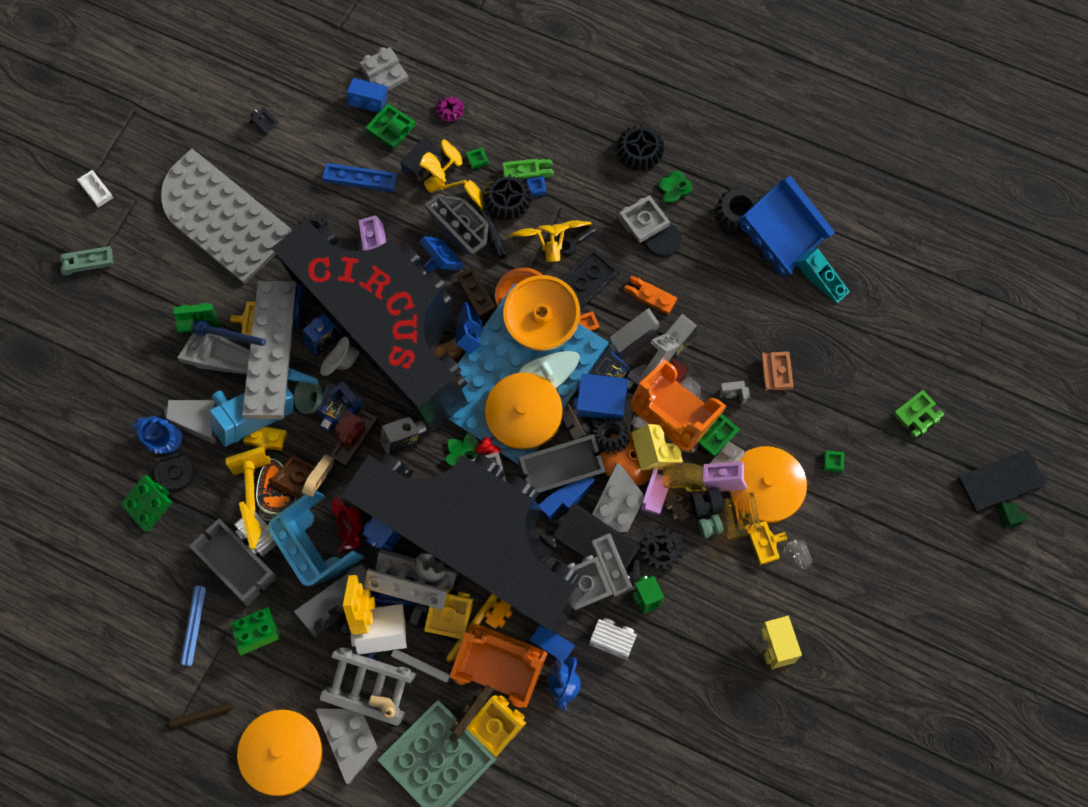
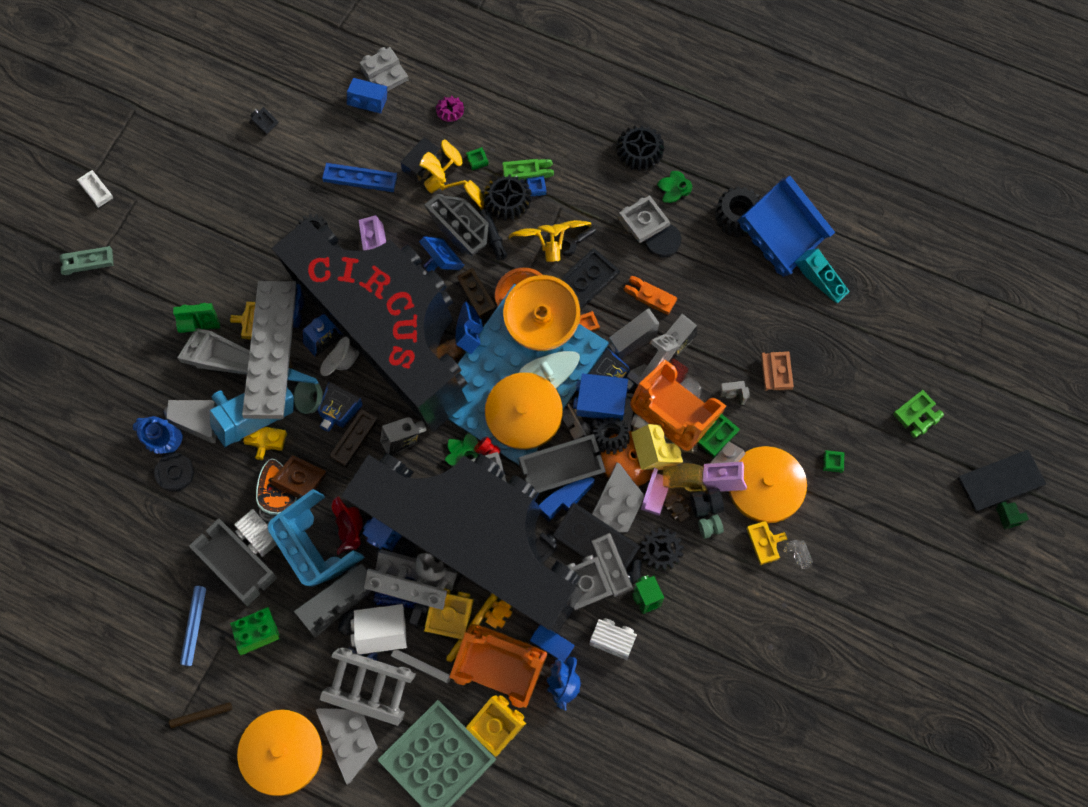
green plate [120,476,172,532] -> none
light grey plate [161,149,293,285] -> none
dark blue piece [192,320,266,346] -> none
yellow piece [226,446,271,549] -> none
tan beam [302,454,335,497] -> none
dark blue bracket [328,381,360,409] -> none
clear red brick [334,411,365,444] -> none
yellow plate [343,575,375,635] -> none
green plate [366,103,416,150] -> none
tan arm [370,695,396,718] -> none
dark brown plate [448,684,494,743] -> none
clear yellow plate [723,492,761,540] -> none
light yellow brick [761,616,802,669] -> none

